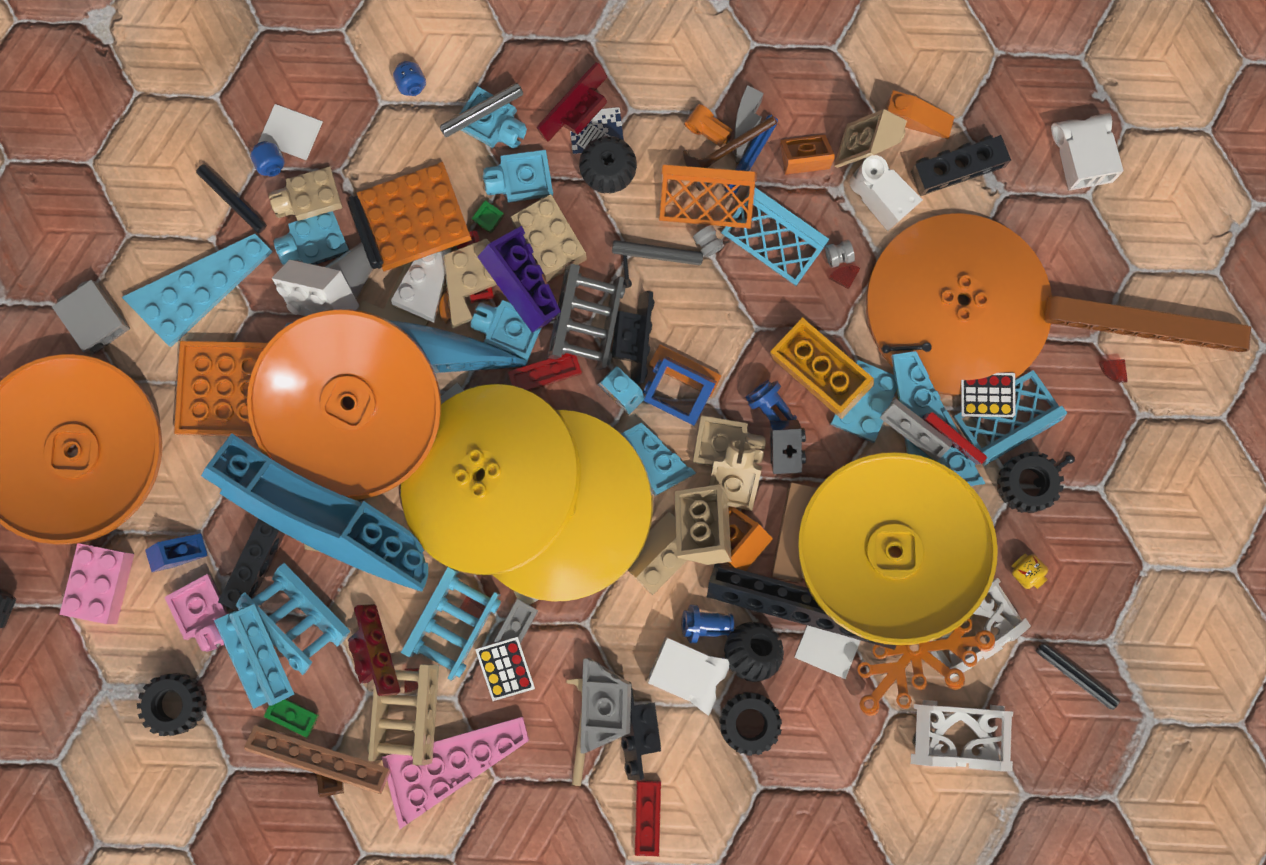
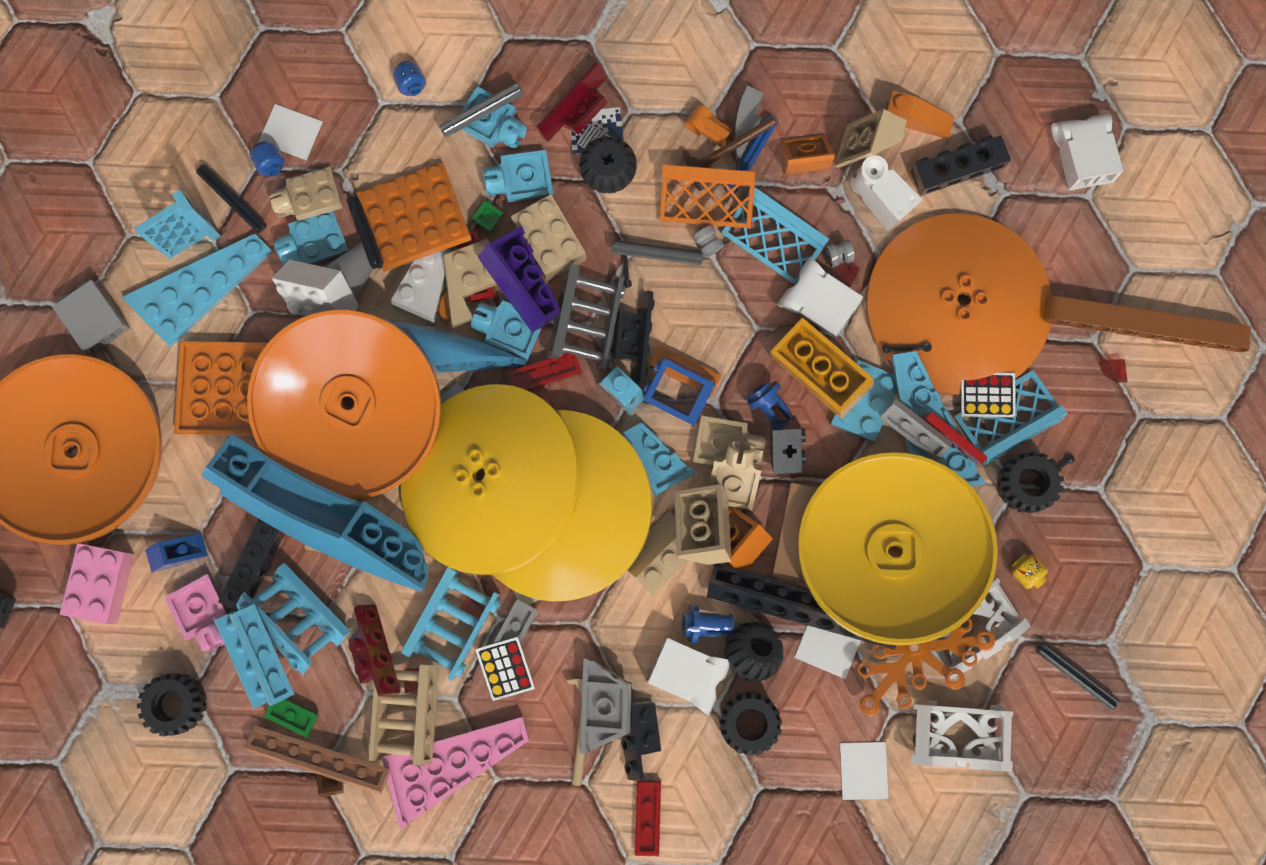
none -> medium azure fence [135,190,221,259]
none -> white piece [776,257,863,339]
none -> white sticker [840,742,888,800]

